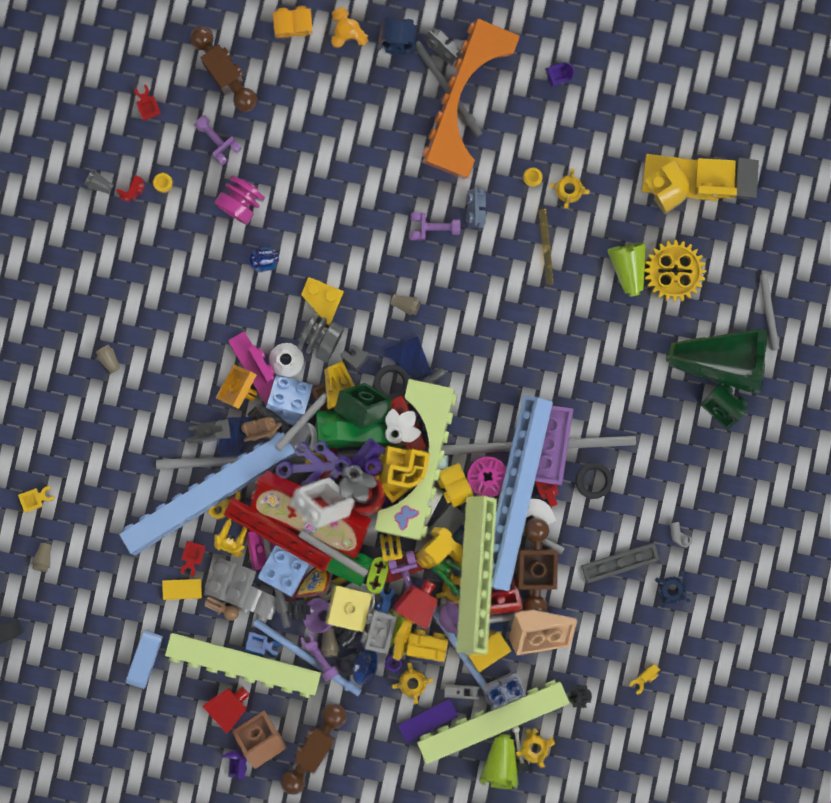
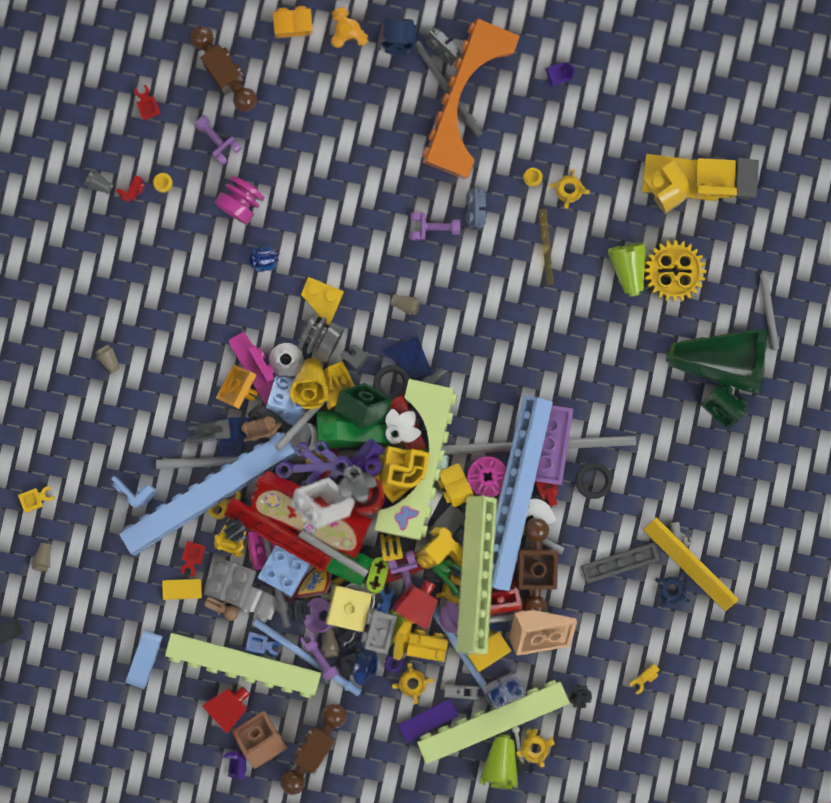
none -> light blue bracket [111,476,158,508]
none -> black gear [223,518,247,542]
none -> yellow cone [290,358,329,409]
none -> yellow tile [643,517,739,611]

